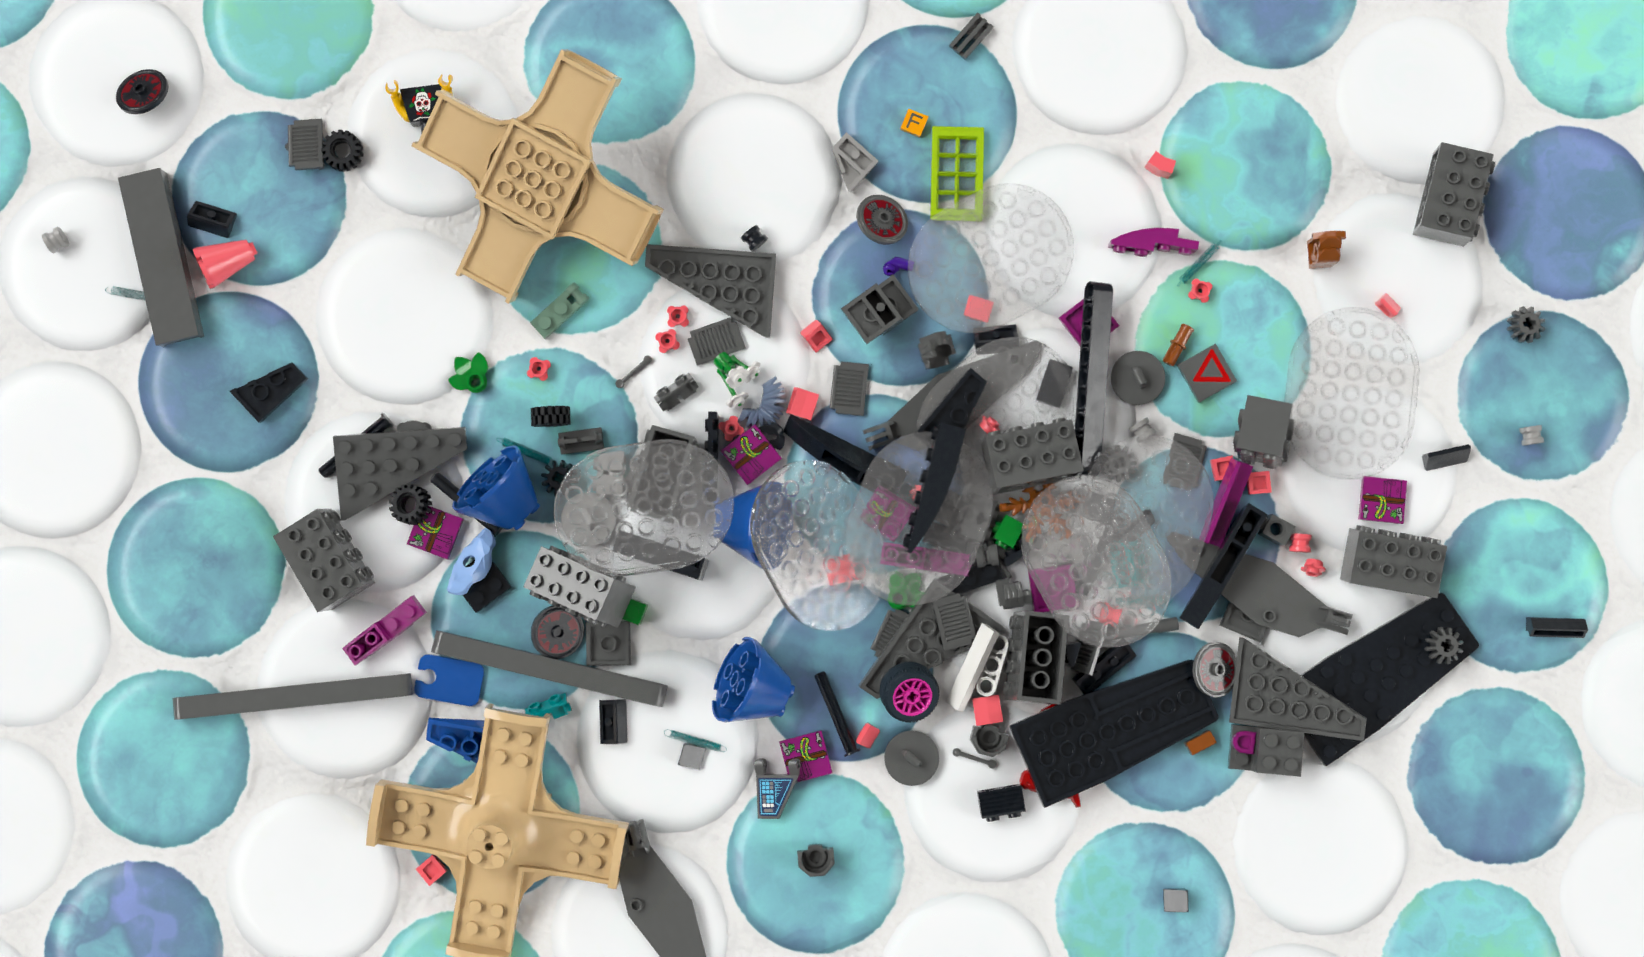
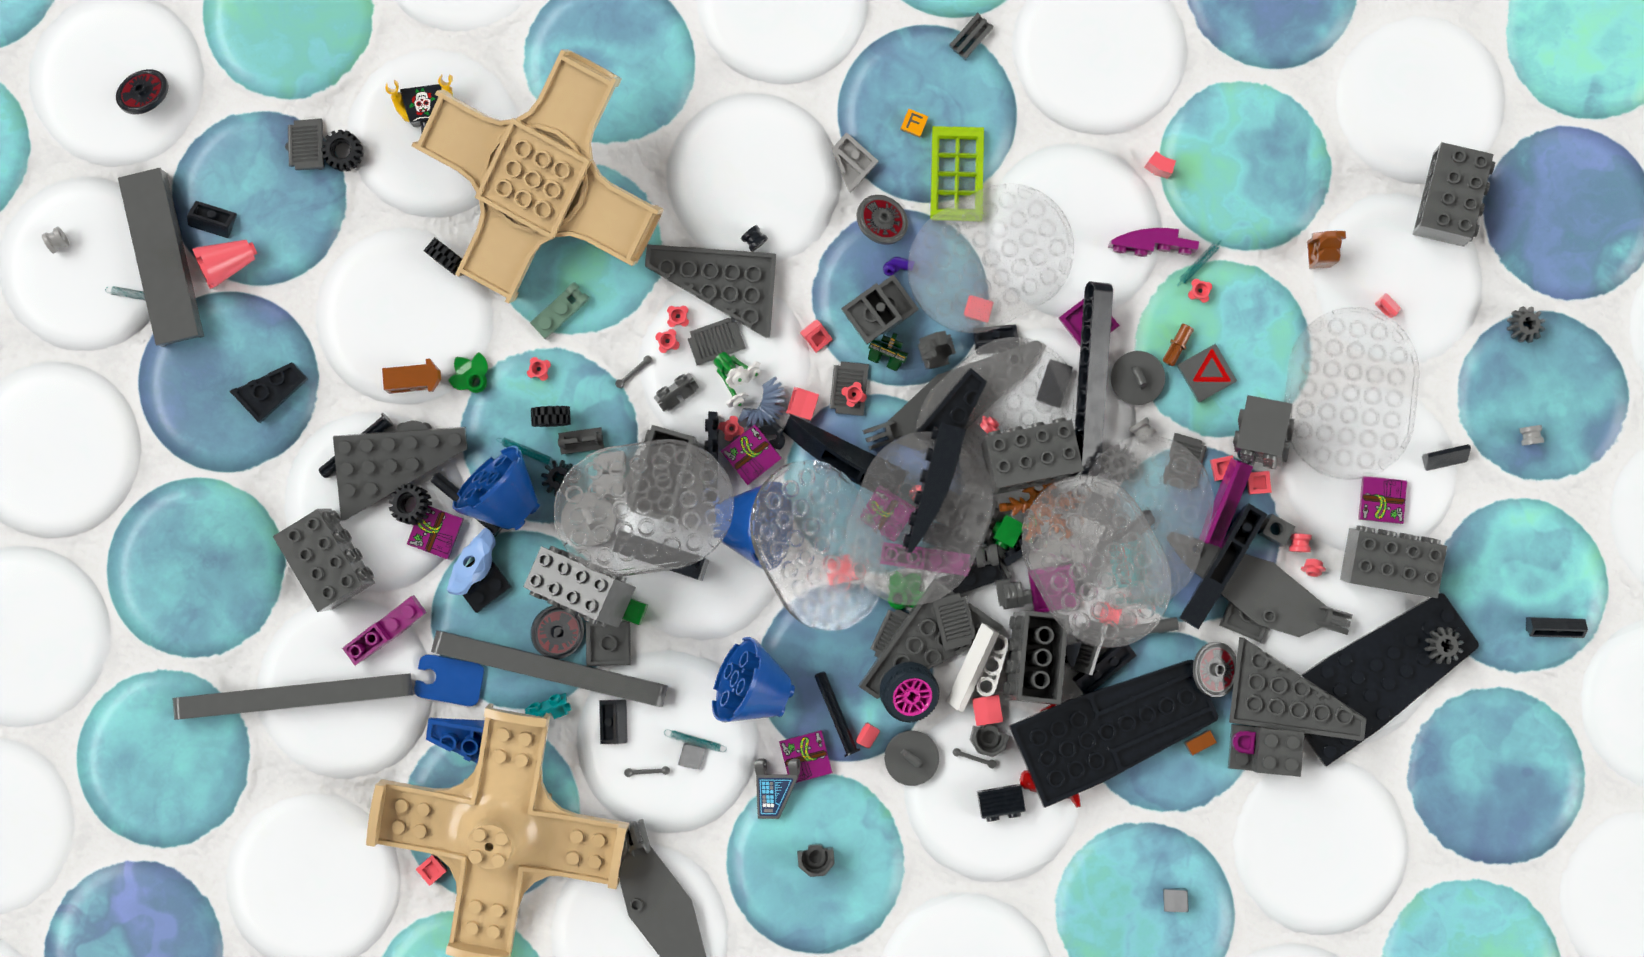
none -> dark orange piece [382,358,441,394]
none -> black tyre [424,237,462,275]
none -> dark grey hinge [624,766,670,777]
none -> coral plate [841,382,867,407]
none -> dark green hips [868,333,908,371]

